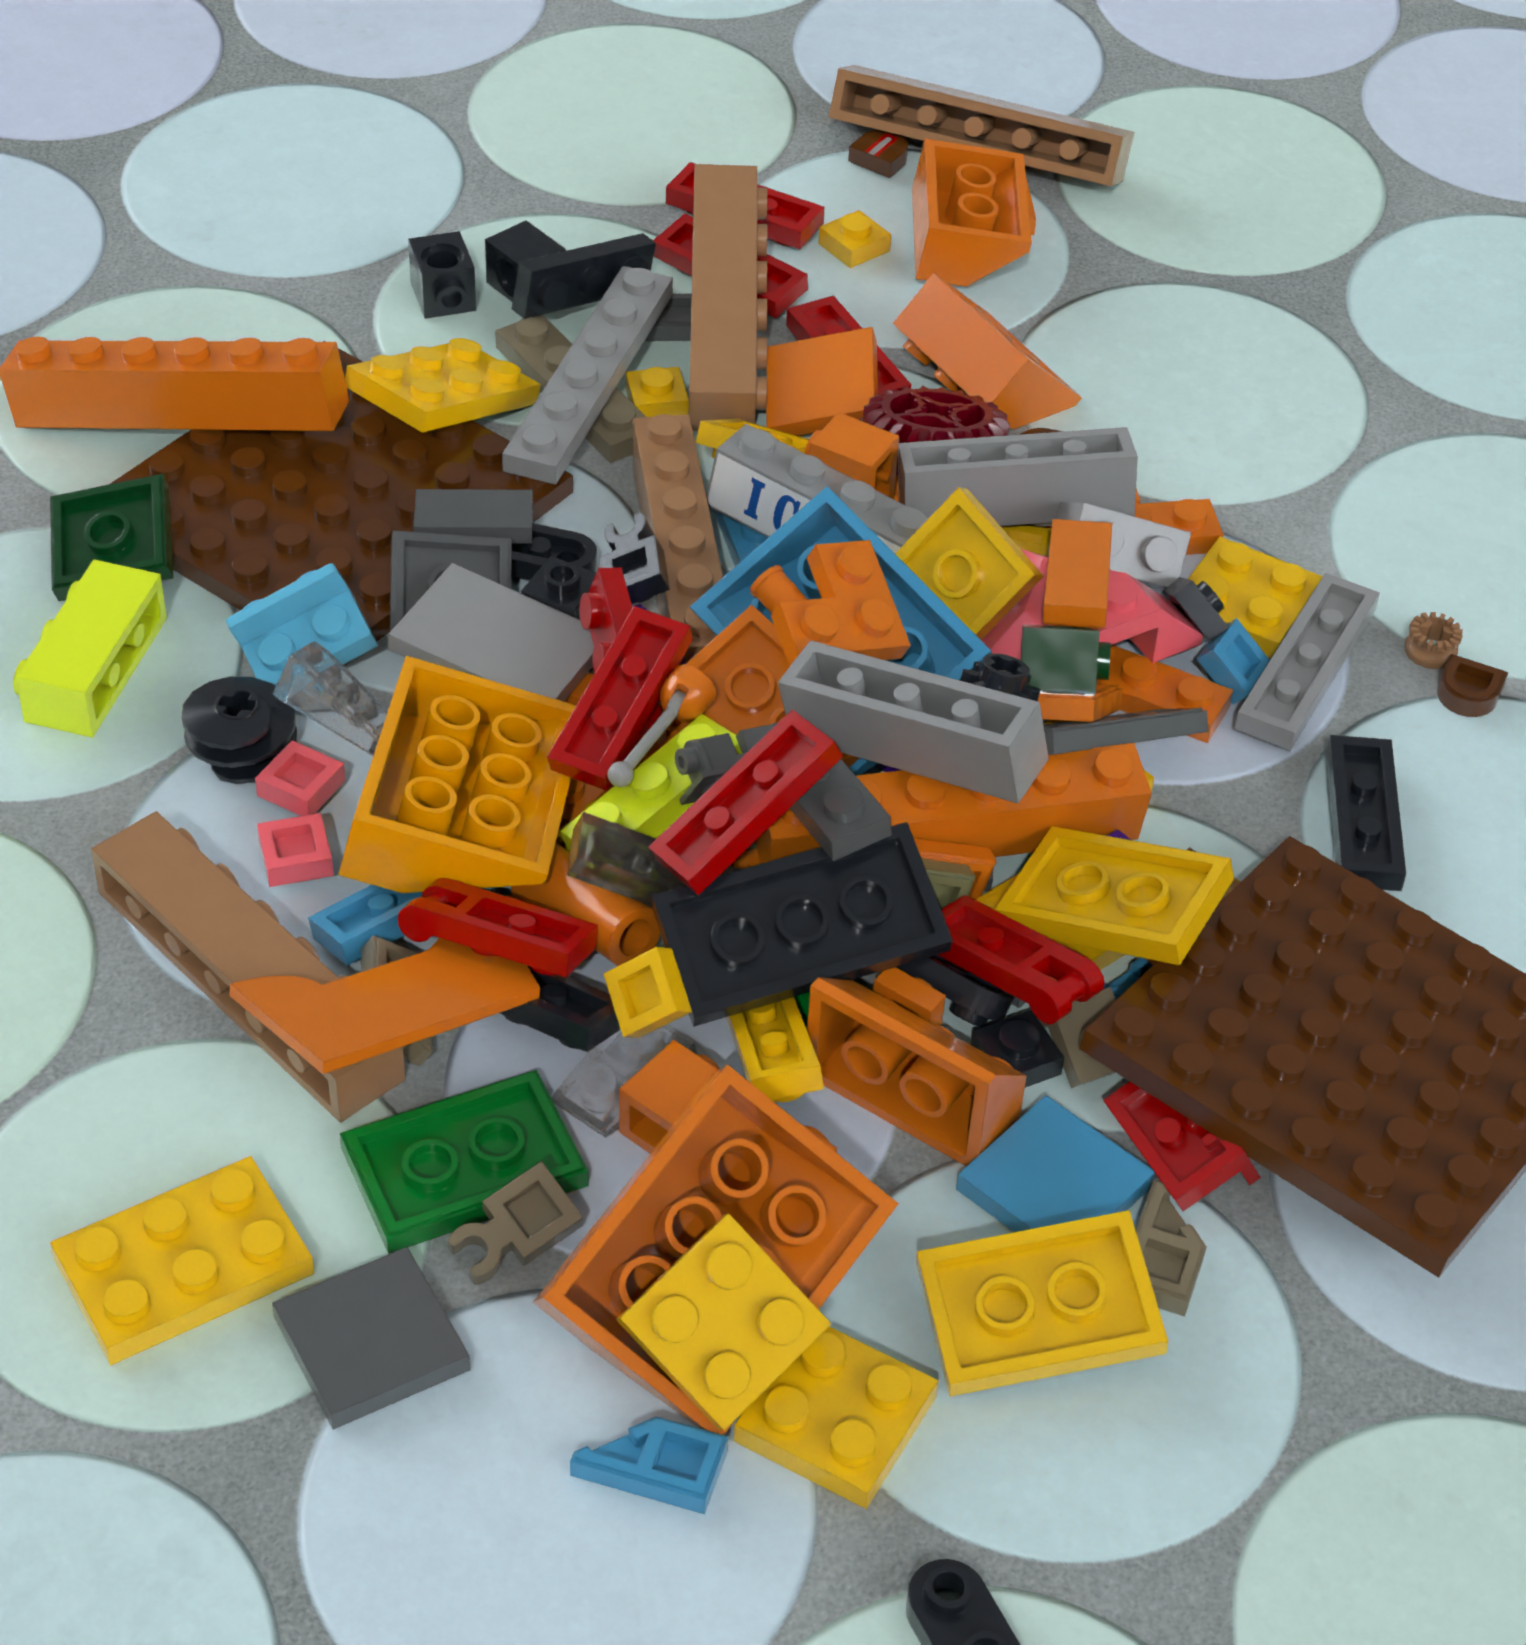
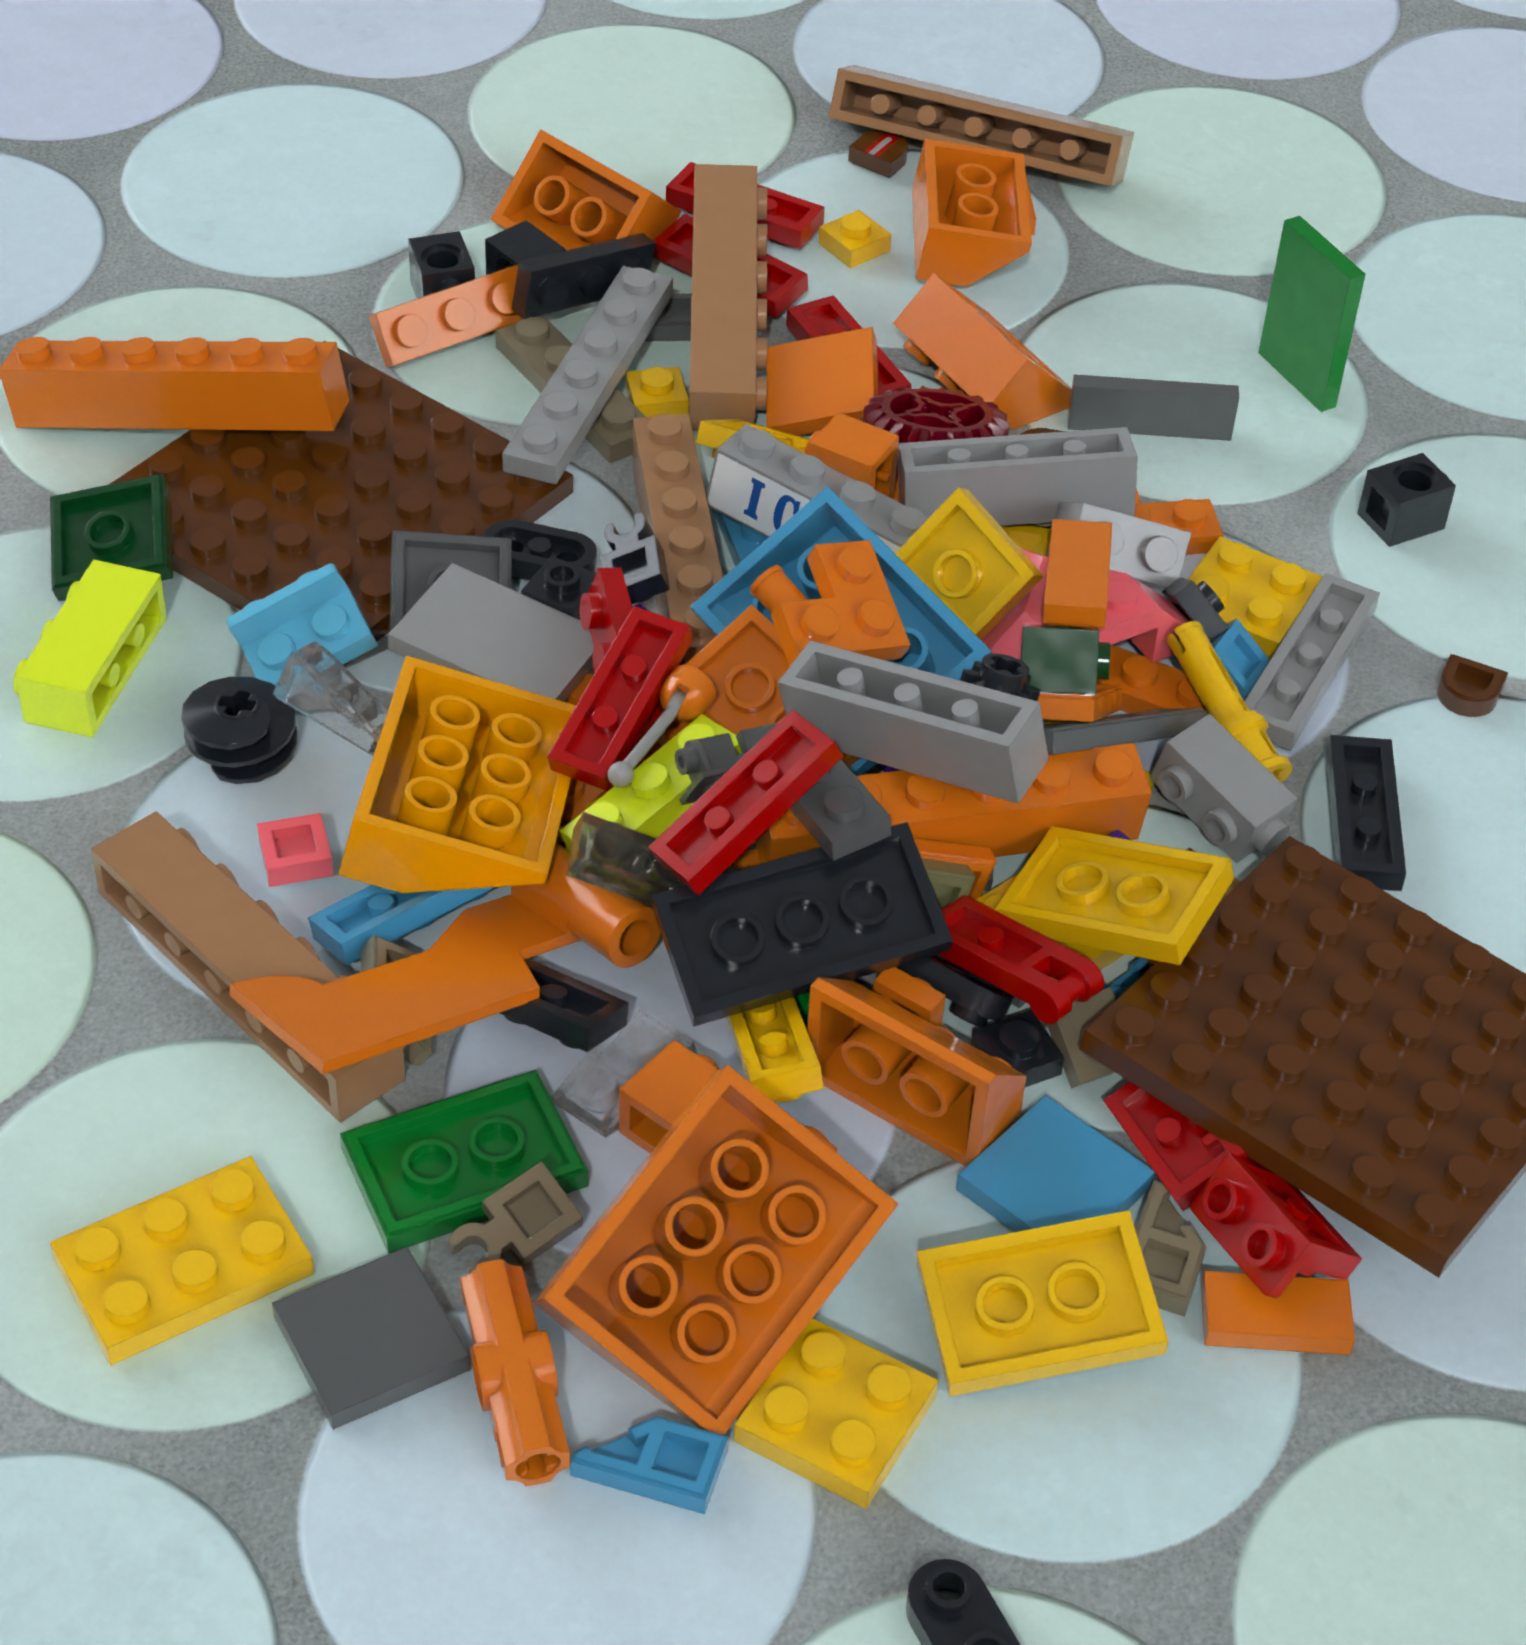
coral plate [255,740,346,816] -> none
yellow plate [345,338,541,433] -> none
red plate [397,878,598,978] -> none
dark grey tile [413,489,533,544] -> none
yellow plate [603,947,692,1038] -> none
yellow plate [616,1213,831,1431] -> none
medium nougat bush [1405,612,1463,669] -> none
none -> orange plate [368,265,523,367]
none -> orange piece [460,1259,570,1486]
none -> orange slope [490,129,681,258]
none -> dark grey tile [1067,374,1239,441]
none -> light grey brick [1150,713,1298,864]
none -> yellow pin [1166,621,1293,783]
none -> red bracket [1190,1153,1362,1298]
none -> orange tile [1201,1271,1355,1355]
none -> green tile [1258,216,1366,412]
none -> black brick [1357,453,1456,547]

